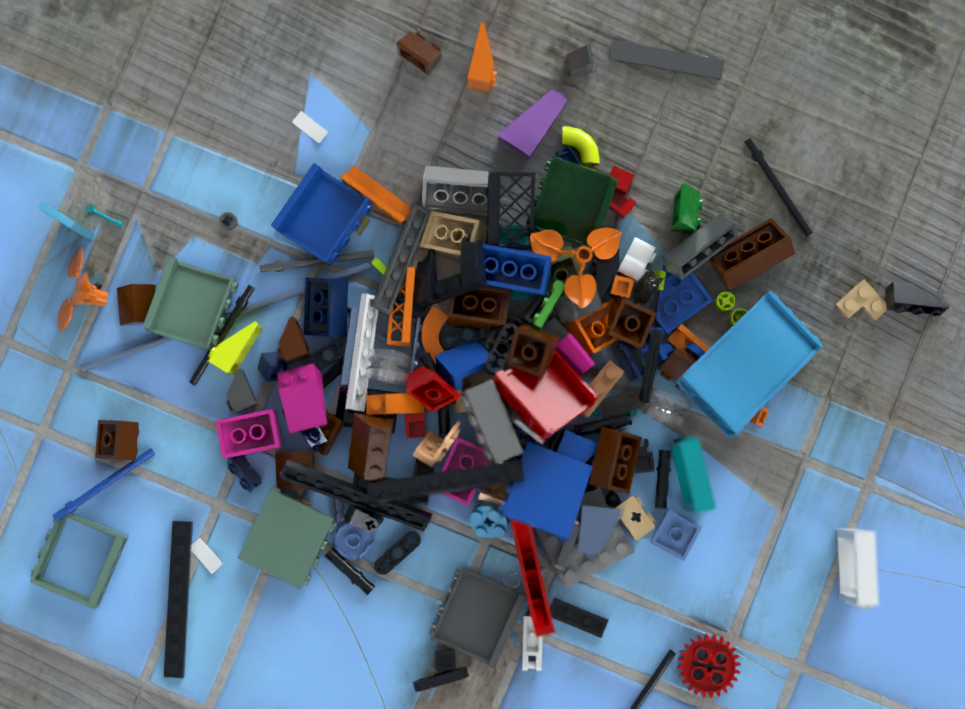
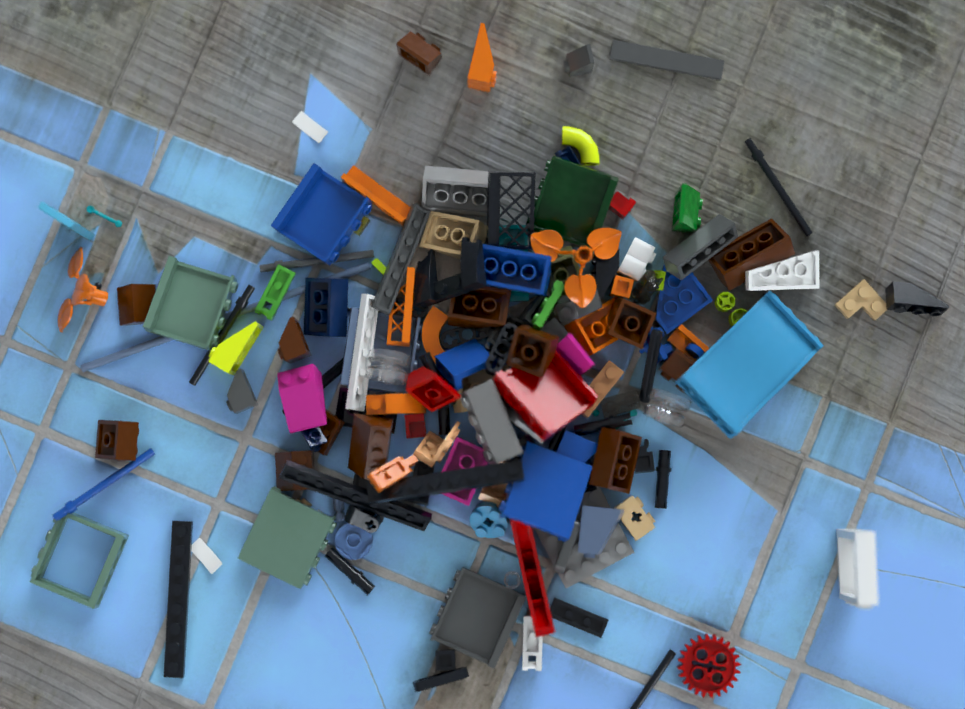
dark pink slope [216,409,284,459] -> none
dark grey bush [219,212,238,230] -> none
dark blue hinge [227,455,262,493] -> none
dark blue panel [257,352,288,382] -> none
black beam [302,337,346,370] -> none
black beam [374,531,421,575] -> none
medium lavender slope [498,90,568,160] -> none
black hinge [605,490,622,507] -> none
red panel [609,166,634,195] -> none
dark blue hinge [612,342,645,382] -> none
medium blue plate [650,508,702,561] -> none
teal window [670,435,716,513] -> none
orange tile [750,406,769,428] -> none
none -> bright green plate [255,264,296,321]
none -> hinge [367,454,418,493]
none -> white wing [745,250,819,291]

